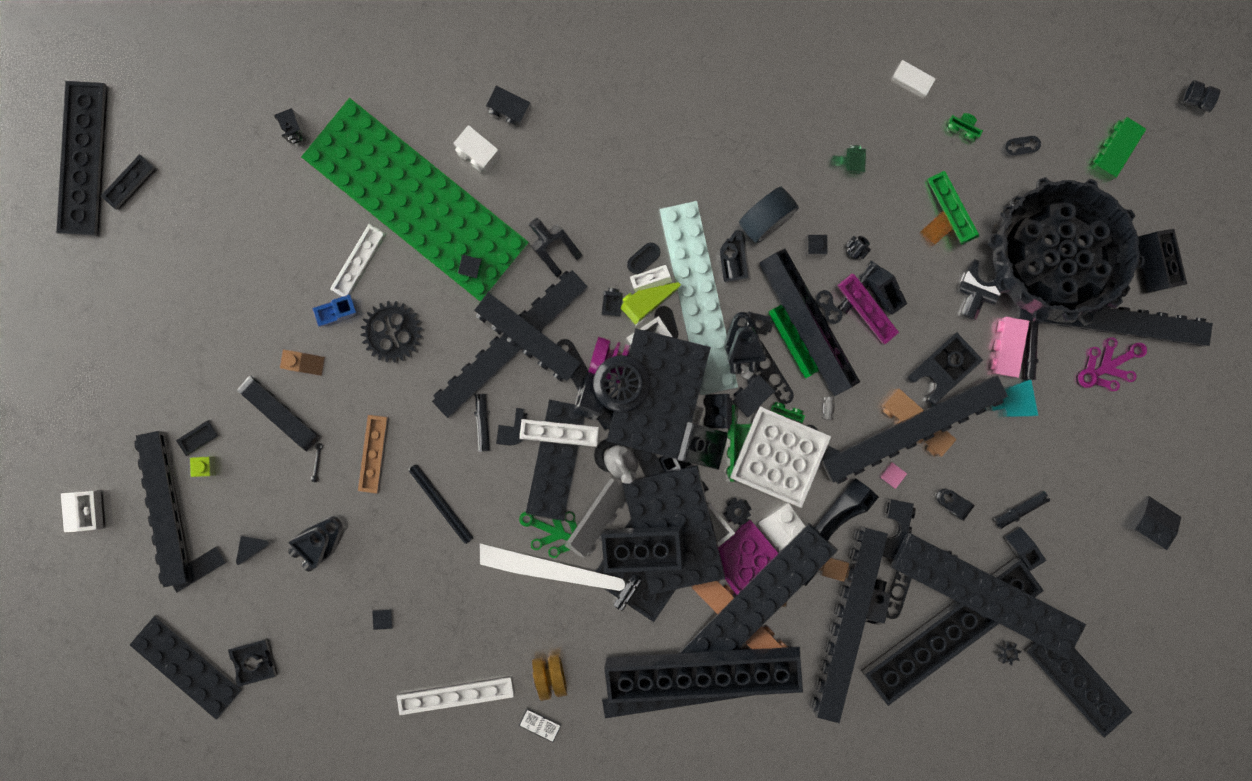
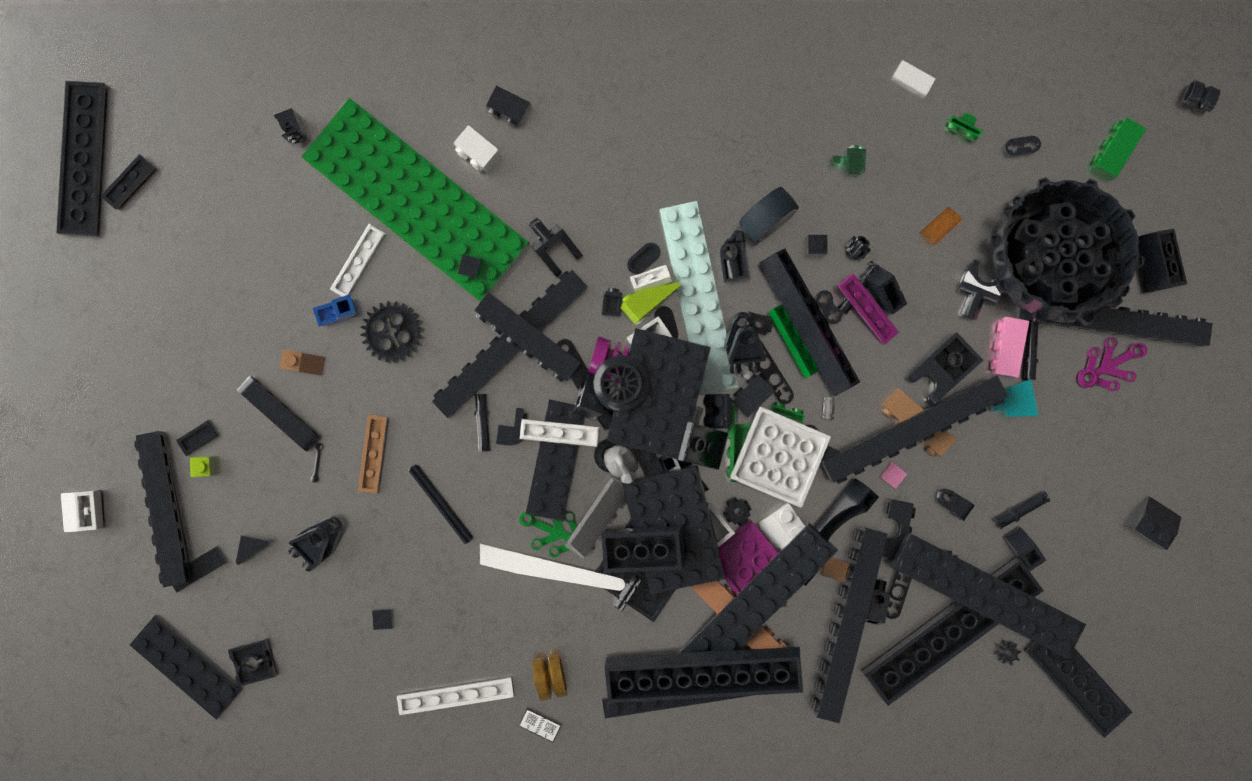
green plate [927,171,979,245] -> none

